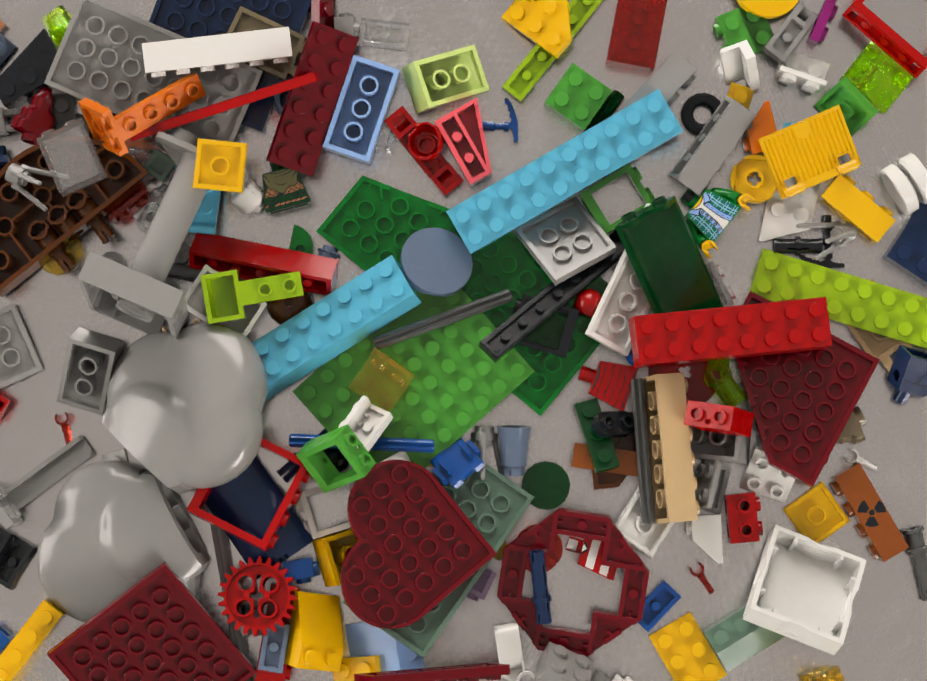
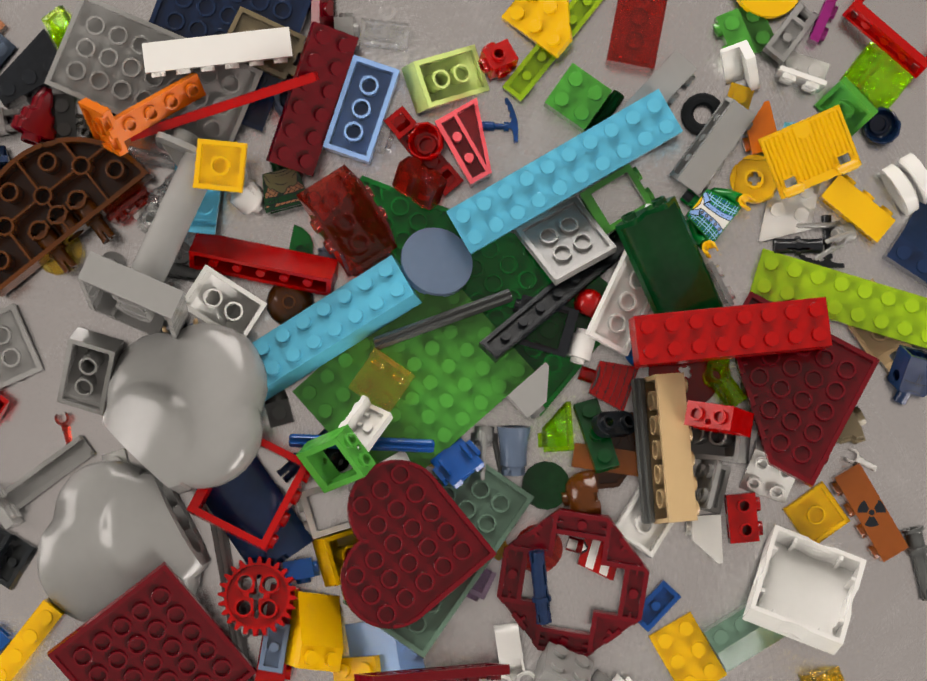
light grey plant [5,163,70,212] -> none
clear brick [36,119,108,197] -> none
sand green plate [144,148,175,182] -> none
lime plate [200,269,304,324] -> none
clear red hand [690,562,714,594] -> none
none -> dark grey plate [265,390,295,428]
none -> clear red slope [296,165,397,278]
none -> clear red brick [392,156,447,210]
none -> red brick [478,39,519,80]
none -> light grey slope [506,362,549,419]
none -> clear neon green slope [537,401,574,452]
none -> reddish brown cylinder [561,470,601,514]
none -> white brick [567,327,596,365]
none -> dark blue hair [862,107,901,145]

